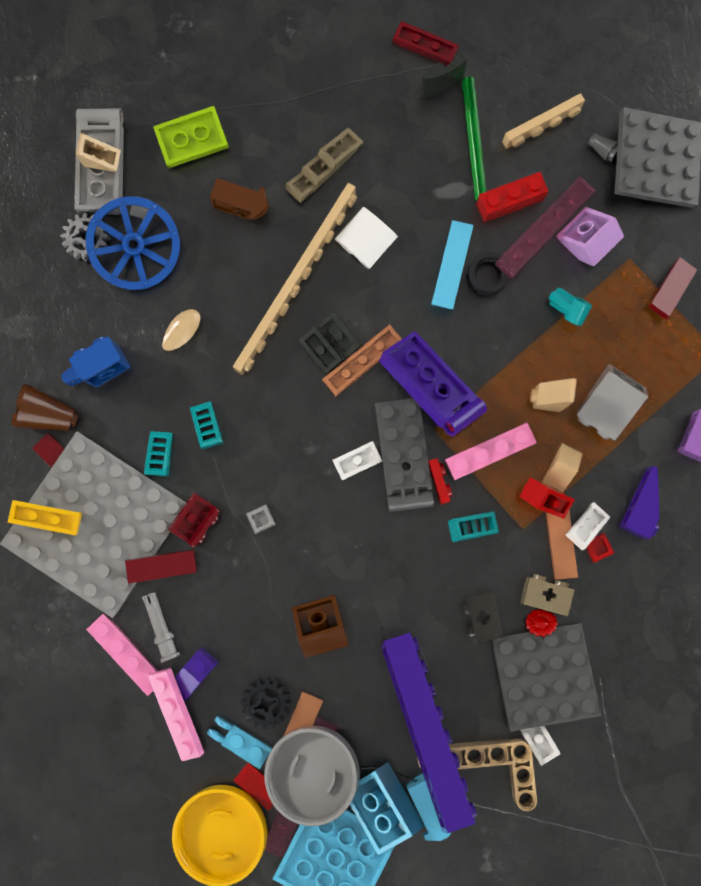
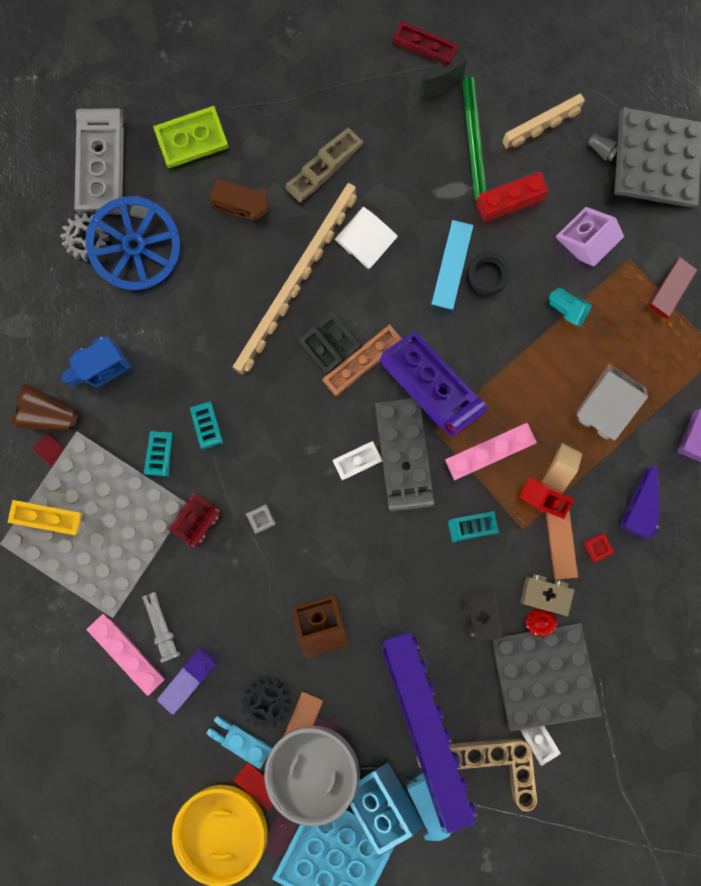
tan slope [76,133,121,172] -> none
dark red tile [125,549,196,584] -> none
bright pink plate [148,668,204,761] -> none
tan arm [162,309,200,351] -> none
red plate [428,458,453,505] -> none
clear pink tile [495,176,596,279] -> none
tan slope [530,378,577,412] -> none
white plate [566,502,610,550] -> none

